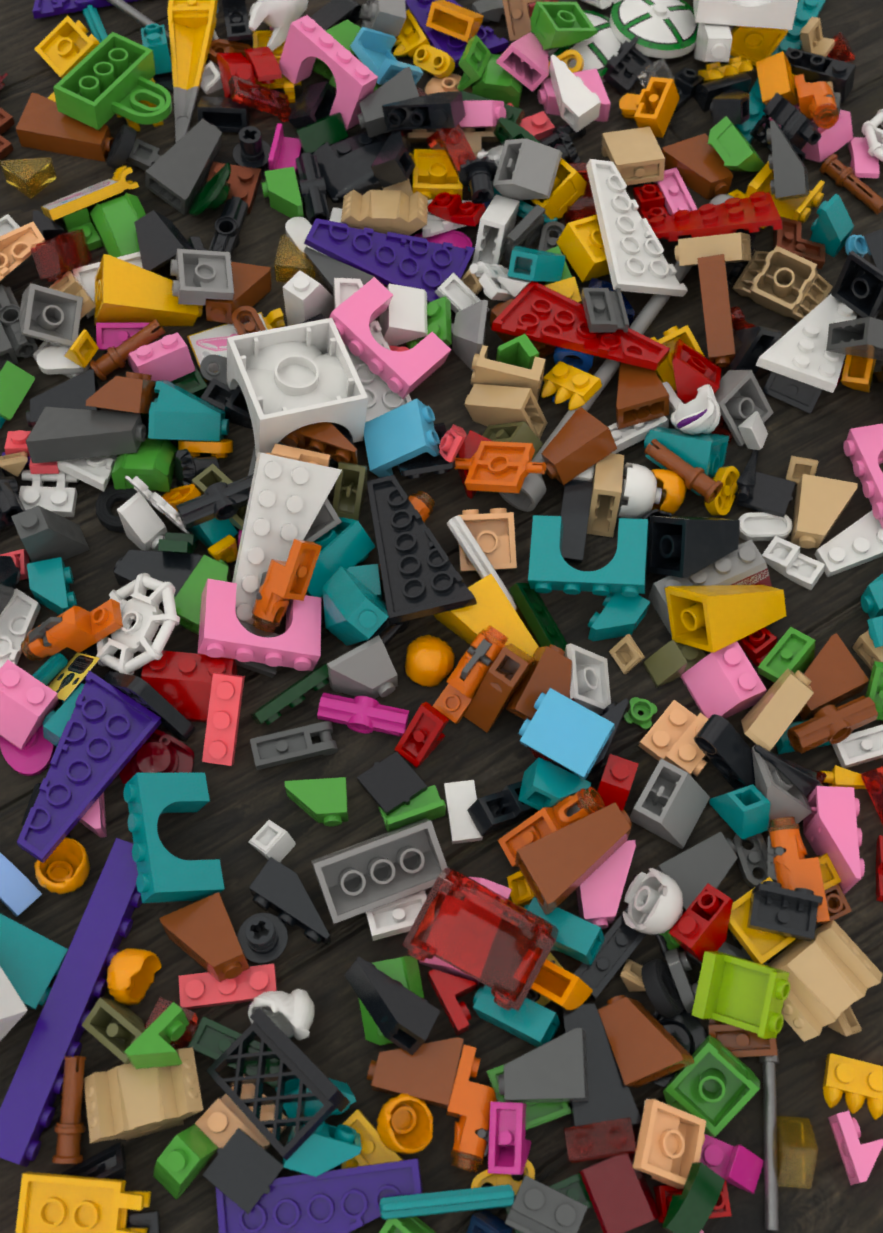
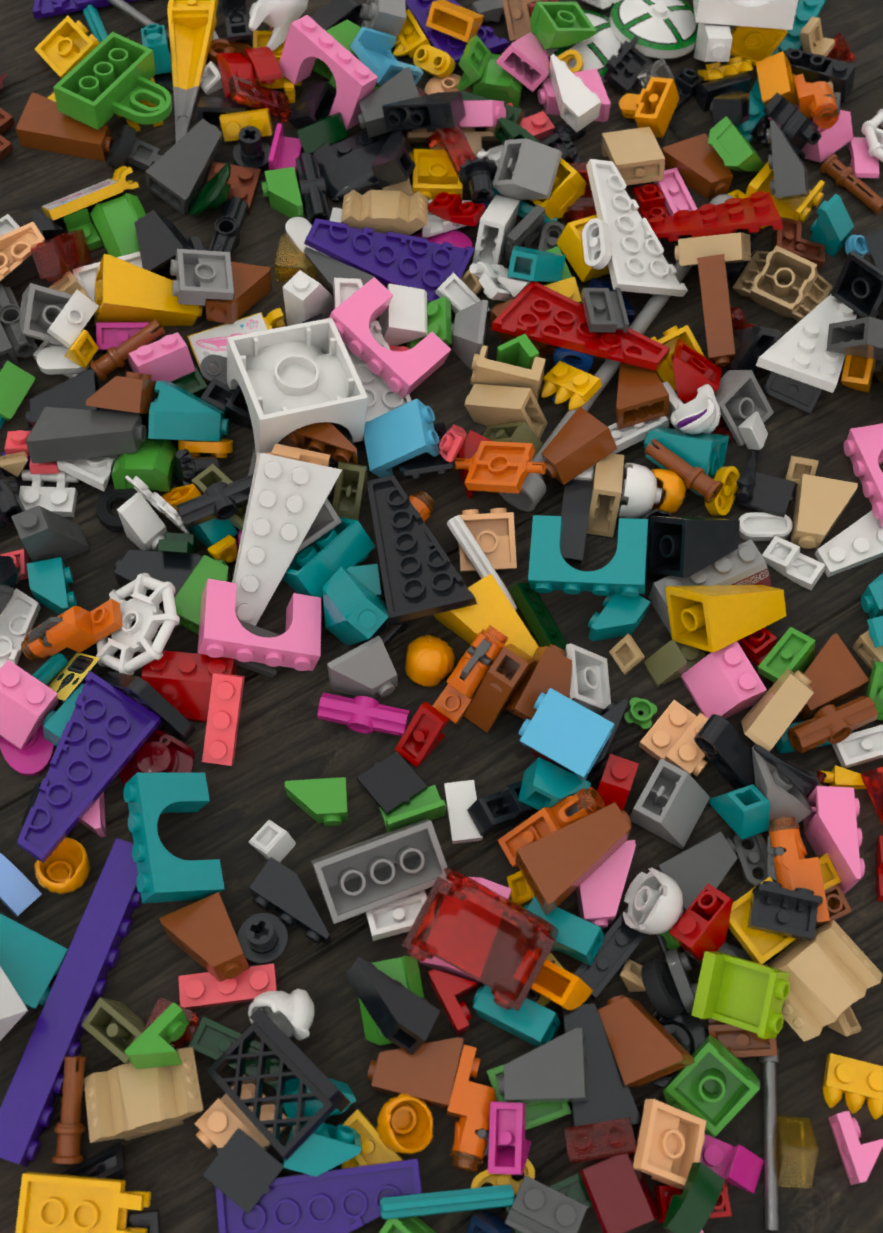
clear yellow slope [0,157,56,199] -> none
light orange hair [106,948,162,1005] -> none
bright green slope [153,1124,218,1200] -> none
dark orange plate [231,306,266,335] -> none
dark green plate [250,663,329,725] -> none
dark grey plate [250,721,338,770] -> none
orange plate [252,539,322,633] -> none
none -> white plate [46,290,99,348]
none -> yellow plate [219,108,273,142]
none -> white plate [582,218,612,270]

